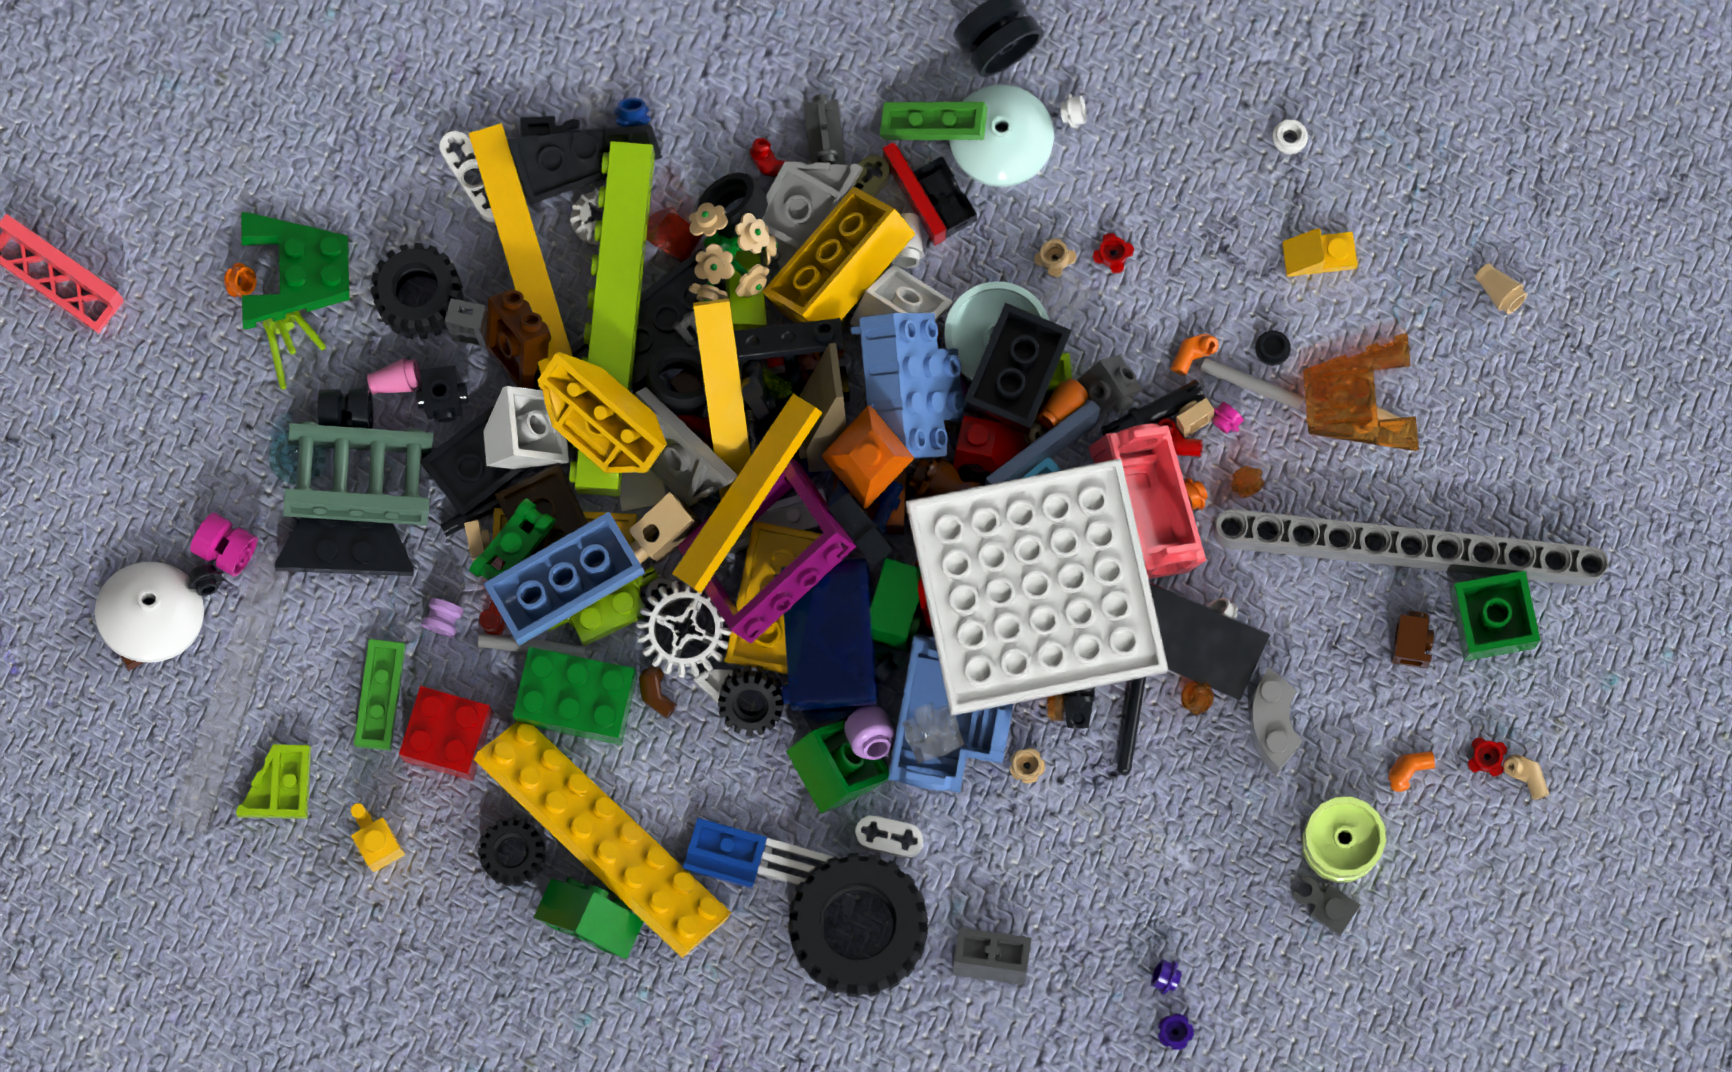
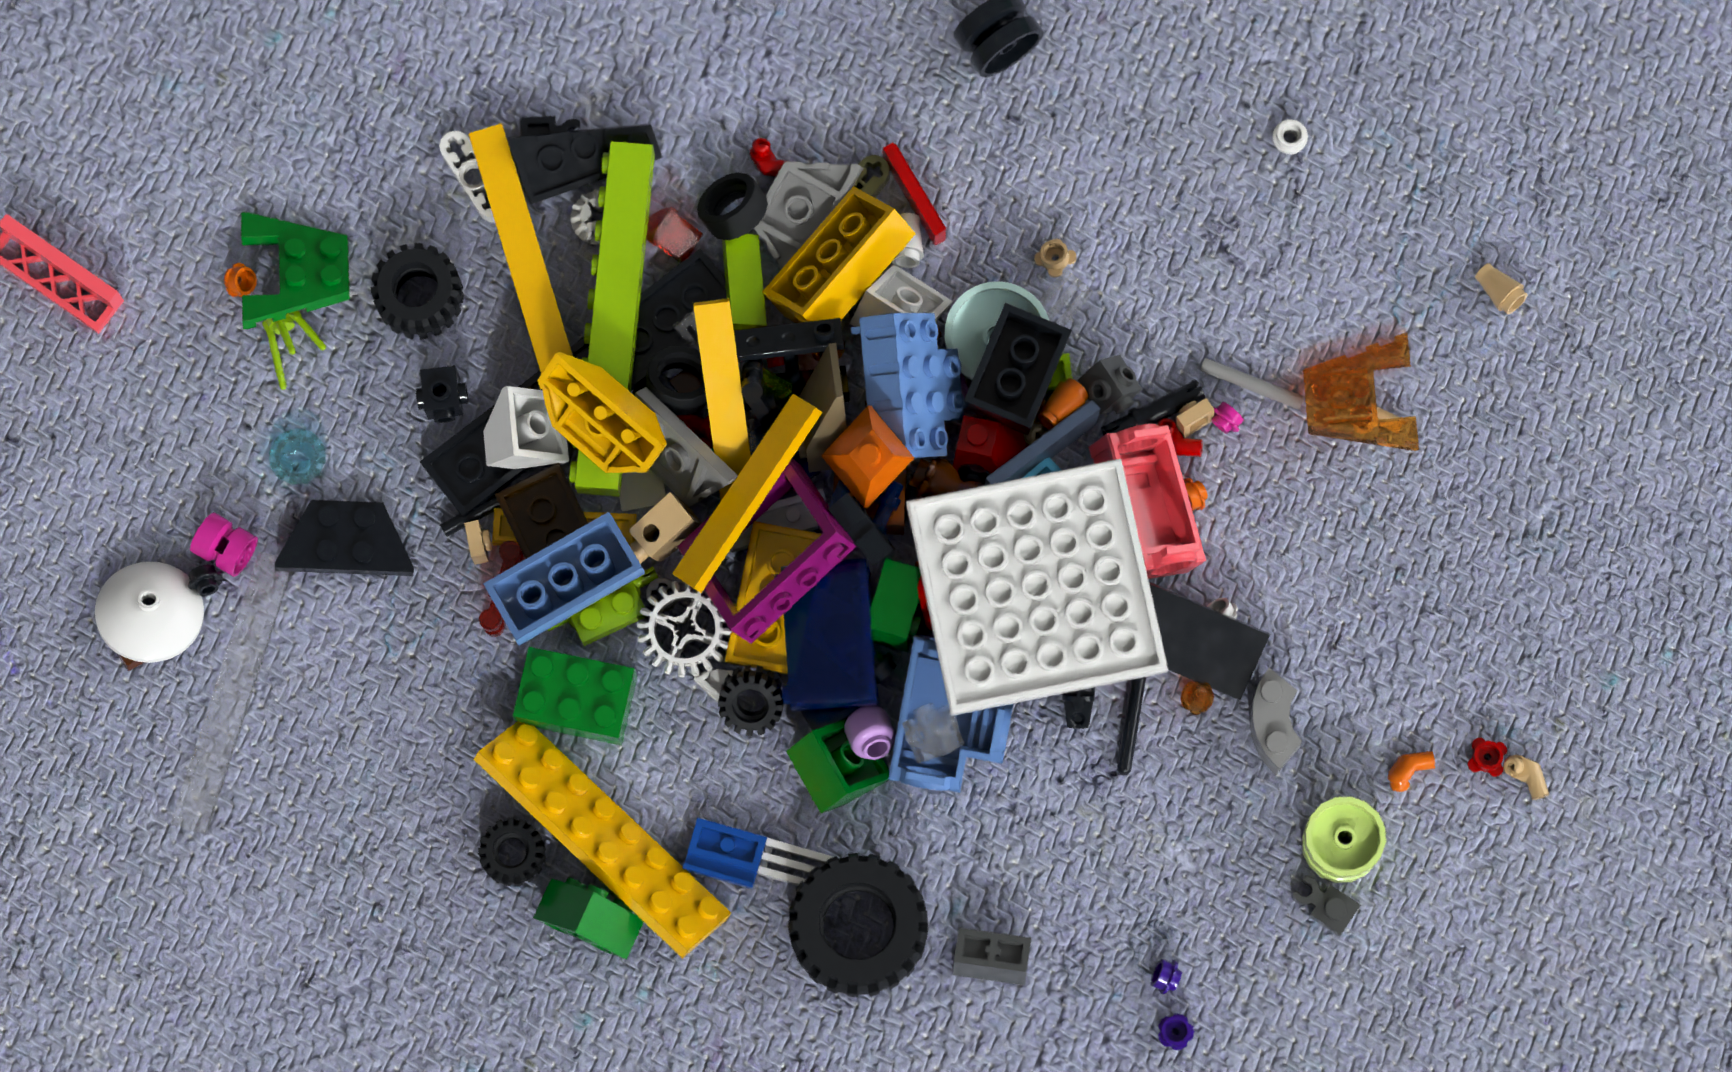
lime wing [236,744,311,819] -> none
sand green fence [283,421,433,526] -> none
black wheel [318,388,373,429] -> none
yellow brick [351,803,406,872] -> none
bright green plate [354,639,406,751] -> none
bright pink cone [367,357,421,395] -> none
red brick [399,686,494,781] -> none
lavender wheel [421,598,464,638] -> none
dark grey piece [445,298,488,348] -> none
green plate [469,498,556,580] -> none
light grey bar [478,633,587,658] -> none
reddish brown plate [486,289,551,389] -> none
blue plate [614,98,650,126] -> none
reddish brown arm [639,665,677,719] -> none
tan plant [689,203,778,302] -> none
dark grey hinge [803,94,846,165] -> none
white beam [855,816,923,858] -> none
bright green plate [880,102,988,140] -> none
black piece [913,156,977,238] -> none
light aqua dish [949,85,1054,187] -> none
tan plate [1009,748,1045,784] -> none
clear orange tile [1047,693,1065,721] -> none
white plate [1060,94,1086,128] -> none
red plate [1093,233,1134,274] -> none
orange arm [1170,333,1219,376] -> none
light grey beam [1214,509,1609,586] -> none
clear orange plate [1230,466,1265,498] -> none
black plate [1255,330,1291,366] -> none
yellow slope [1282,228,1358,277] -> none
reddish brown brick [1391,611,1434,669] -> none
green brick [1449,571,1541,662] -> none

